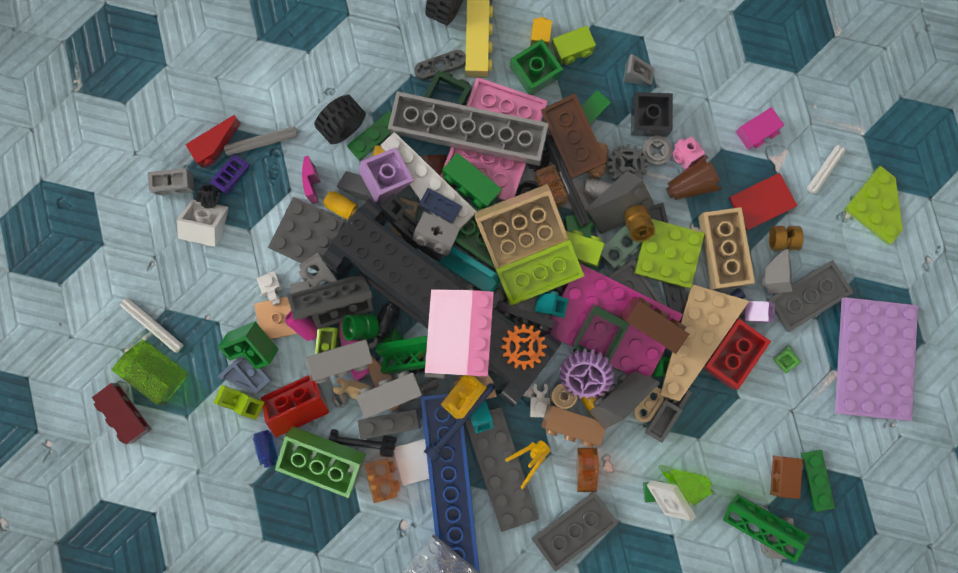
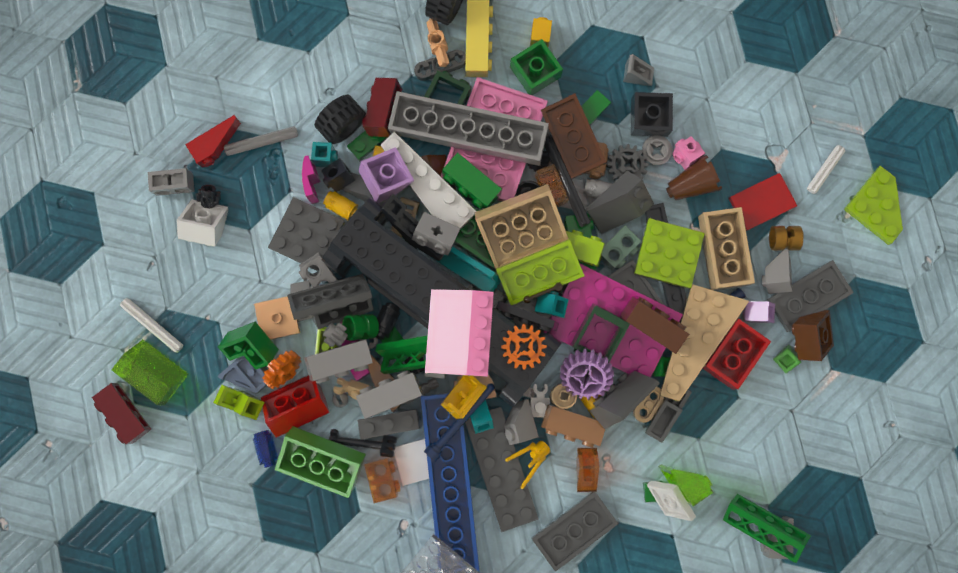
dark purple slope [210,154,250,195] -> none
white plate [257,271,282,306] -> none
dark pink head [285,311,318,341] -> none
dark blue plate [418,188,463,224] -> none
lime brick [551,25,596,65] -> none
pearl gold wheel [624,205,655,242] -> none
dark pink brick [736,107,784,150] -> none
dark orange hinge [770,456,803,499] -> none
green plate [800,449,835,512] -> none
lavender plate [835,297,918,421] -> none
none -> orange gear [262,350,301,389]
none -> teal brick [311,142,338,167]
none -> black brick [321,158,355,192]
none -> light grey gear [323,323,348,347]
none -> dark red brick [362,78,402,137]
none -> light nougat axle [426,18,449,68]
none -> light grey slope [504,399,539,445]
none -> dark brown hinge [523,282,563,303]
none -> reddish brown slope [792,310,834,361]

